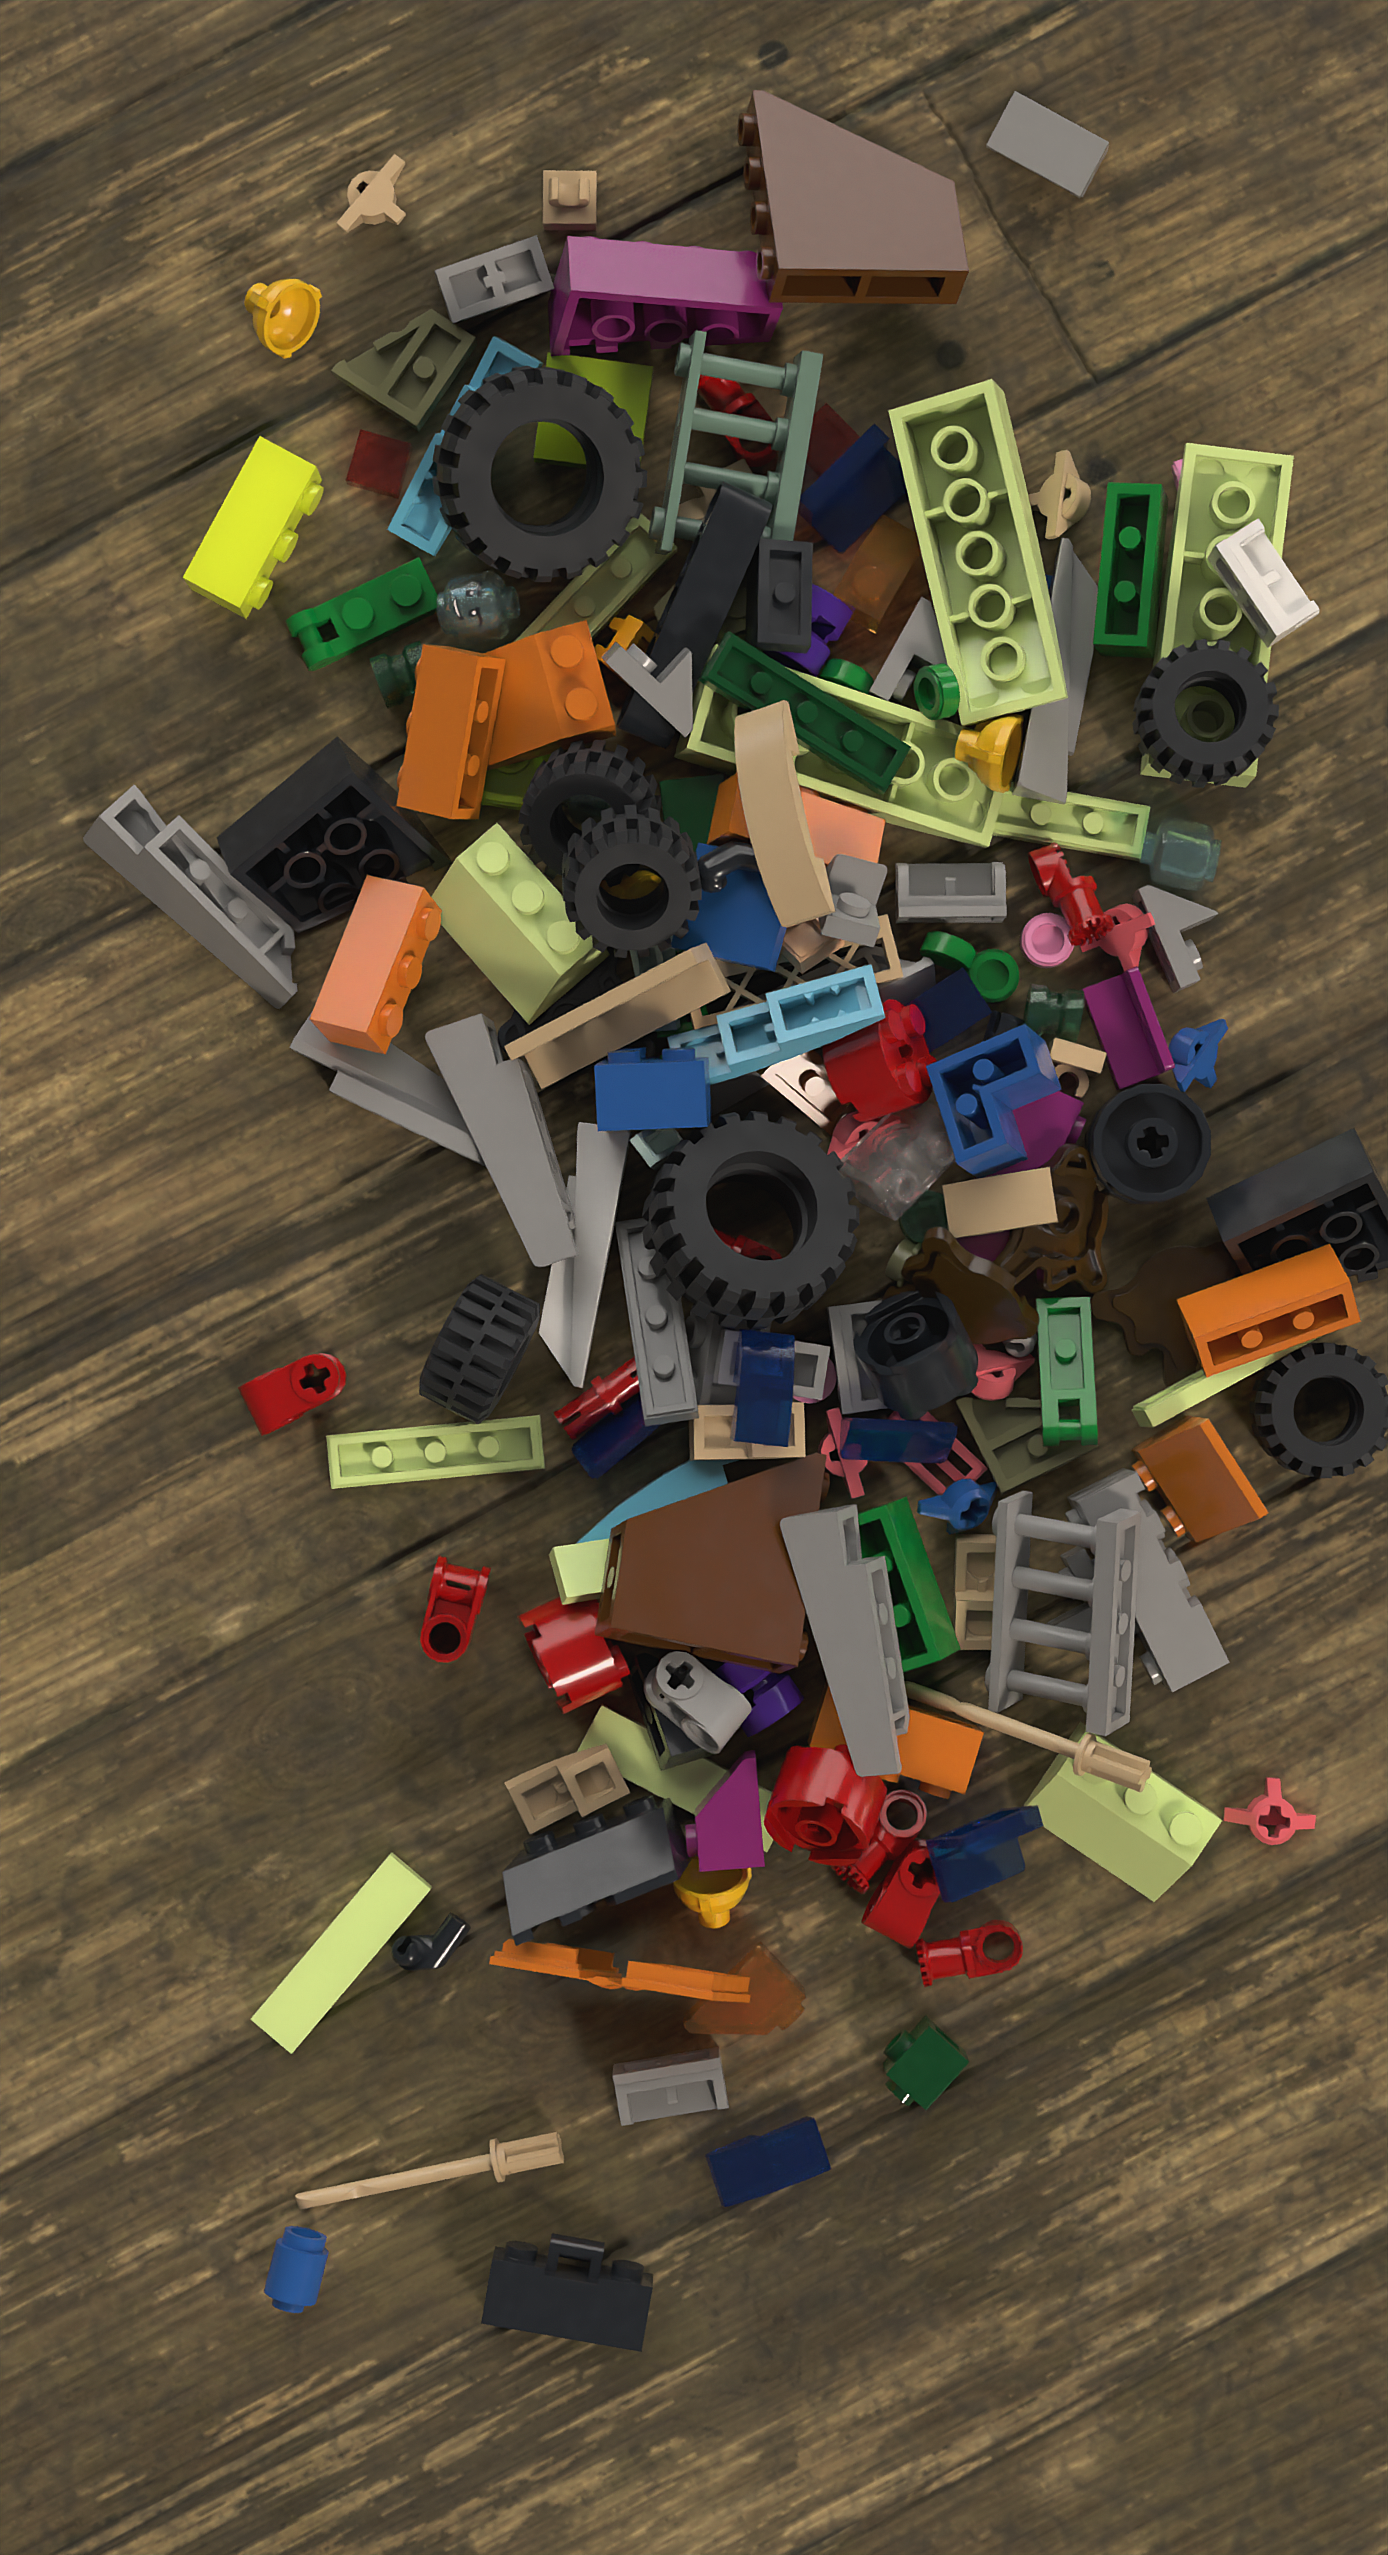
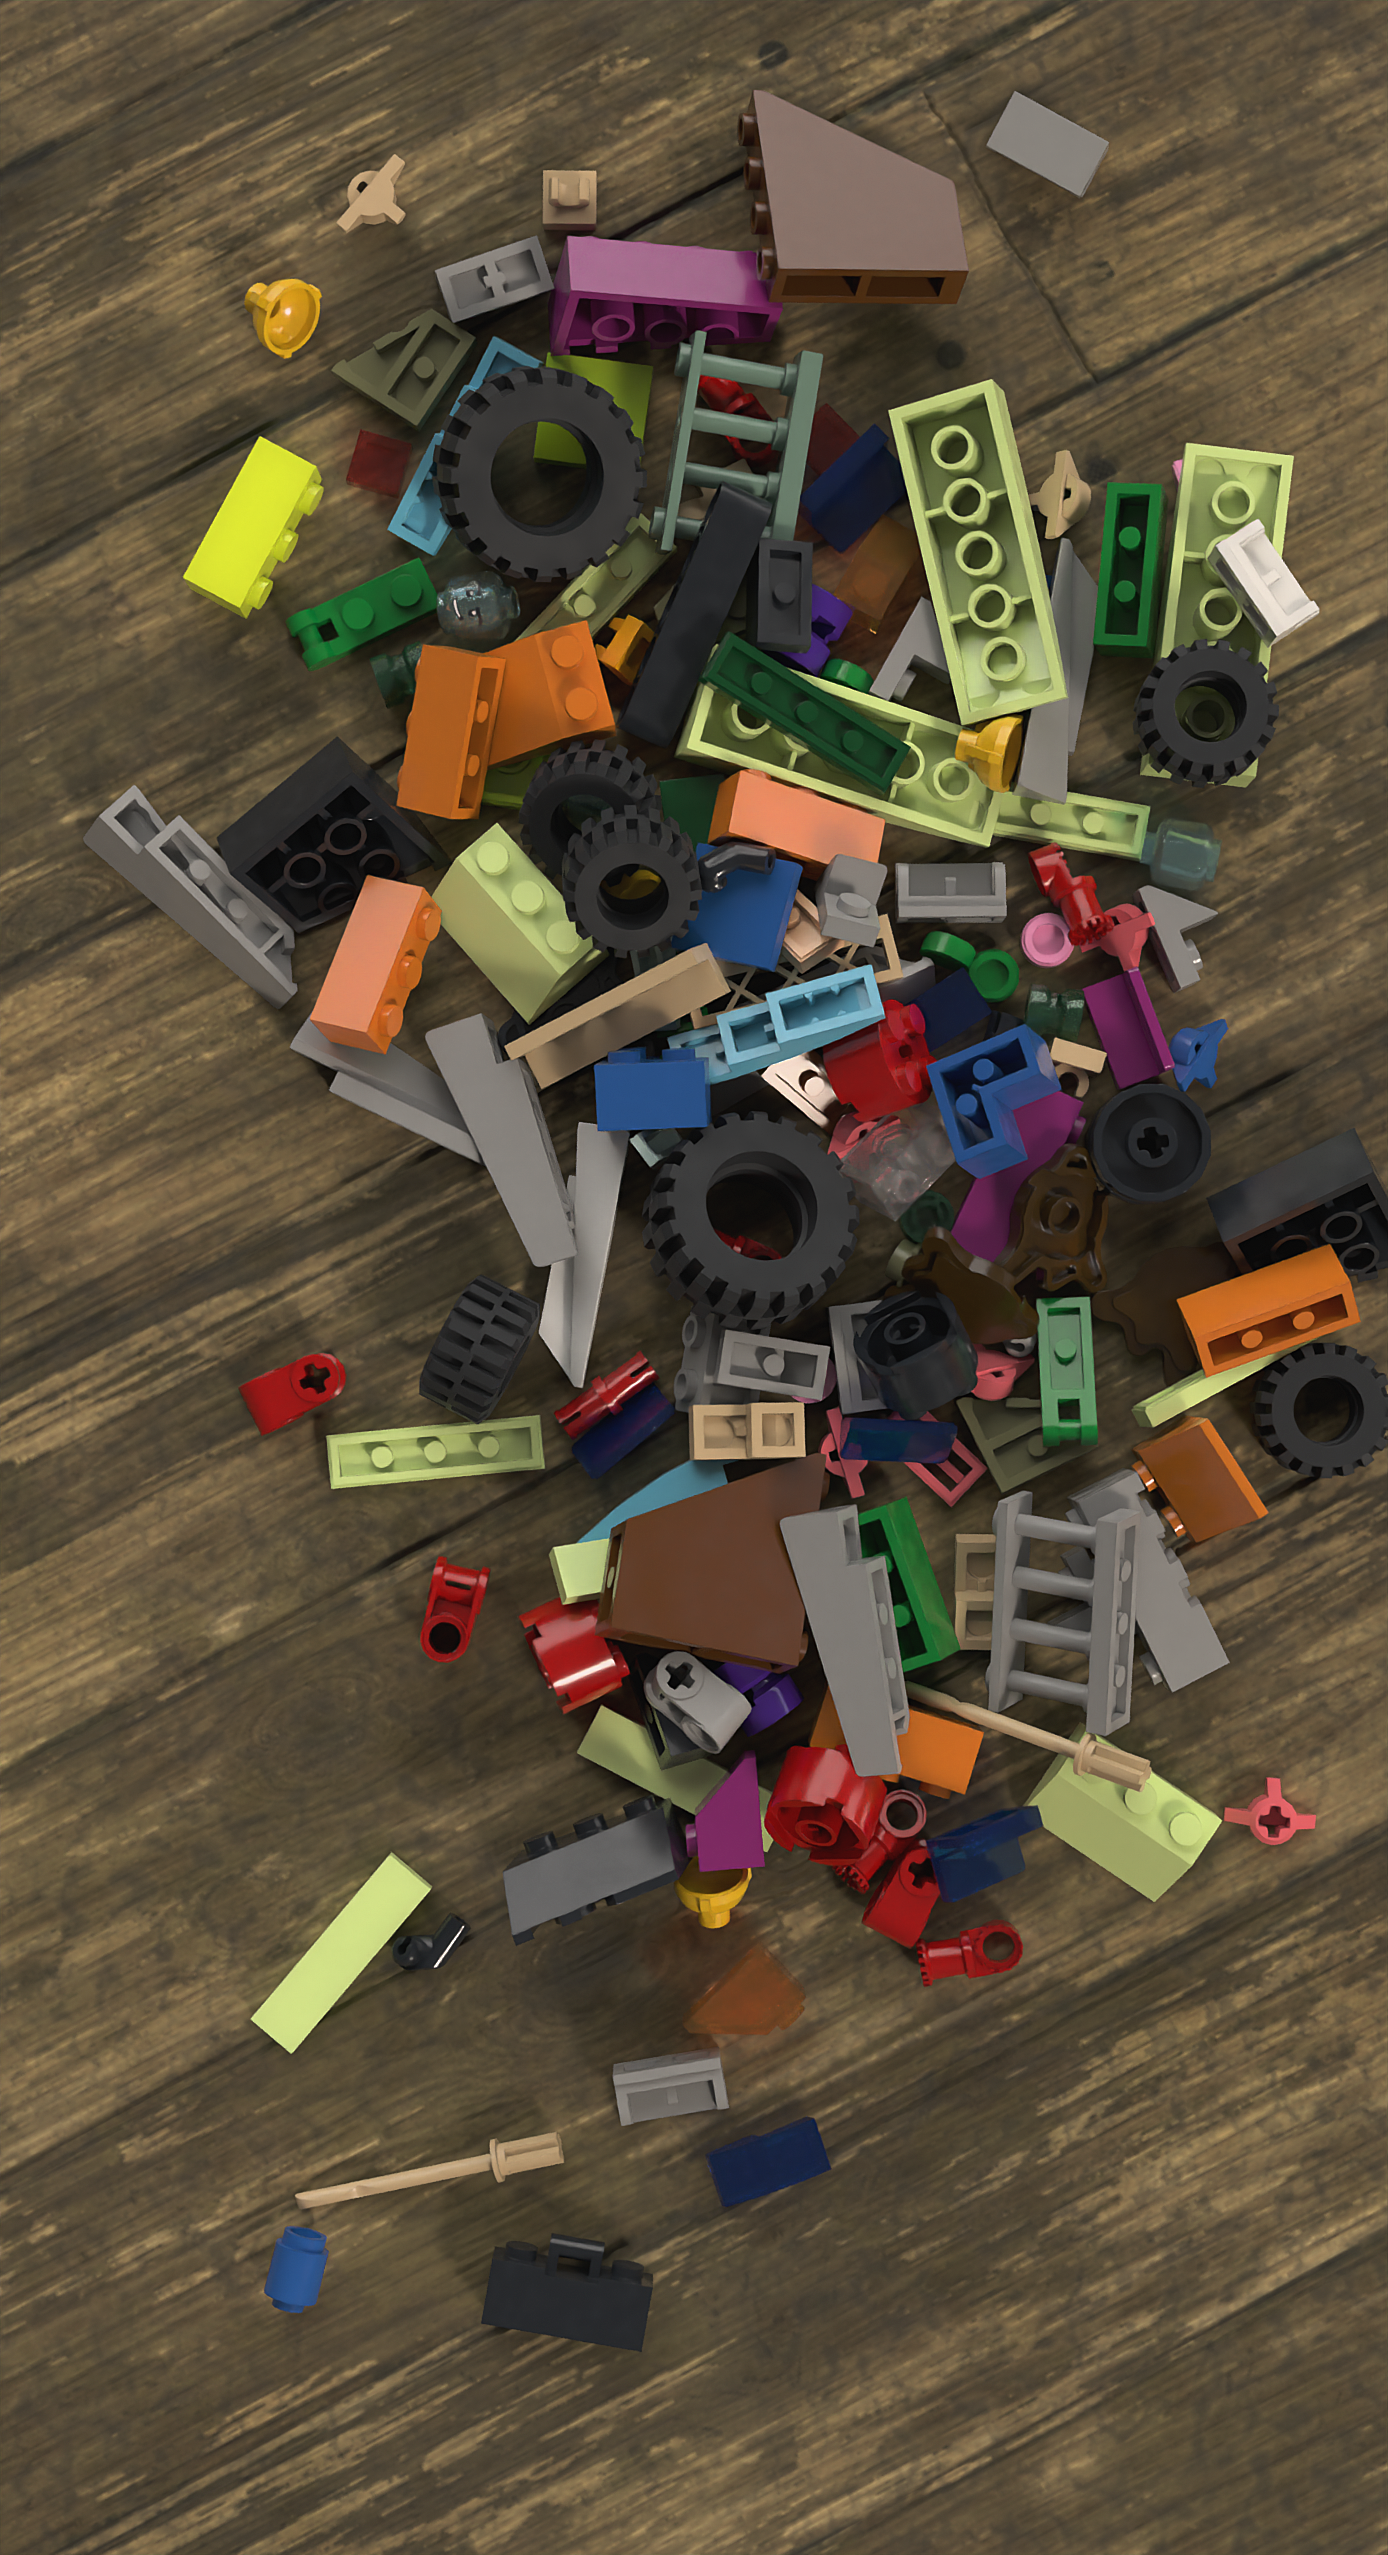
orange piece [489,1939,751,2003] -> none
tan slope [504,1744,630,1834] -> none
light grey slope [601,642,693,737] -> none
dark grey tile [615,1218,699,1426] -> none
clear blue slope [730,1329,795,1447] -> none
tan slope [734,700,835,928] -> none
dark green brick [883,2015,969,2110] -> none
green tile [914,663,960,720] -> none
blue piece [917,1479,998,1535] -> none
tan slope [942,1167,1058,1239] -> none

